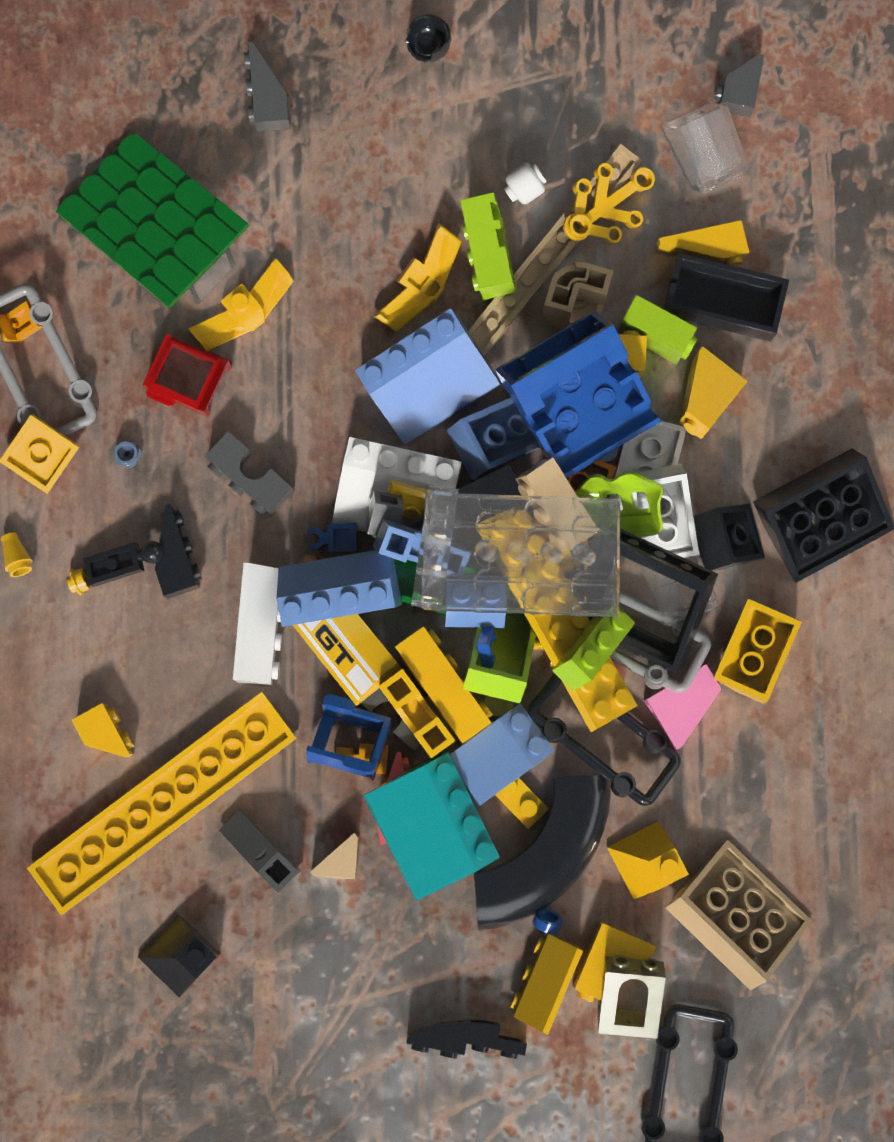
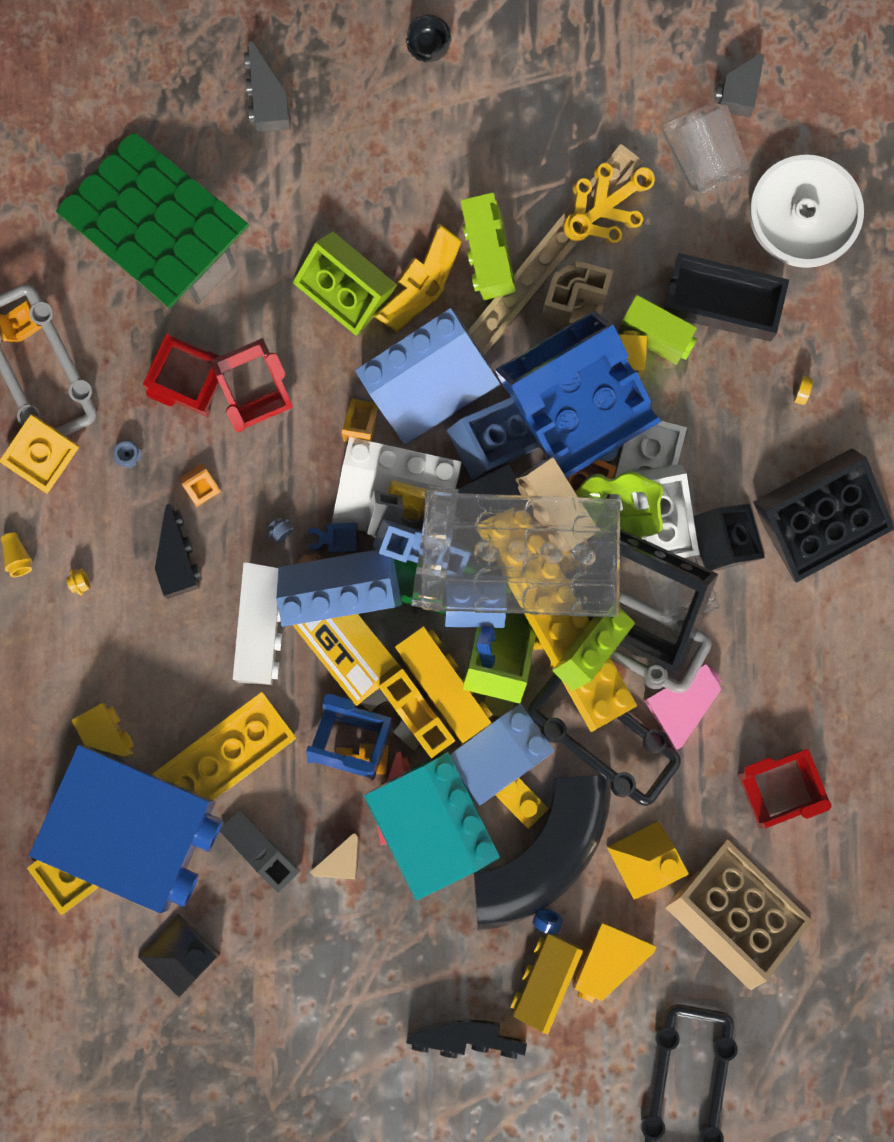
black plate [83,541,164,587] -> none
yellow plate [188,258,294,352] -> none
dark grey arch [205,431,294,516] -> none
white head [504,162,547,205] -> none
panel [597,956,666,1039] -> none
yellow slope [656,220,749,266] -> none
yellow slope [679,347,748,439] -> none
yellow slope [713,599,802,704] -> none
none -> blue brick [29,745,223,914]
none -> light orange slope [179,464,221,506]
none -> red piece [210,338,293,432]
none -> sand blue plate [267,518,294,544]
none -> lime slope [293,231,397,336]
none -> light orange slope [342,398,379,442]
none -> red piece [738,749,832,829]
none -> white dish [749,155,864,268]
none -> yellow tile [793,375,813,405]

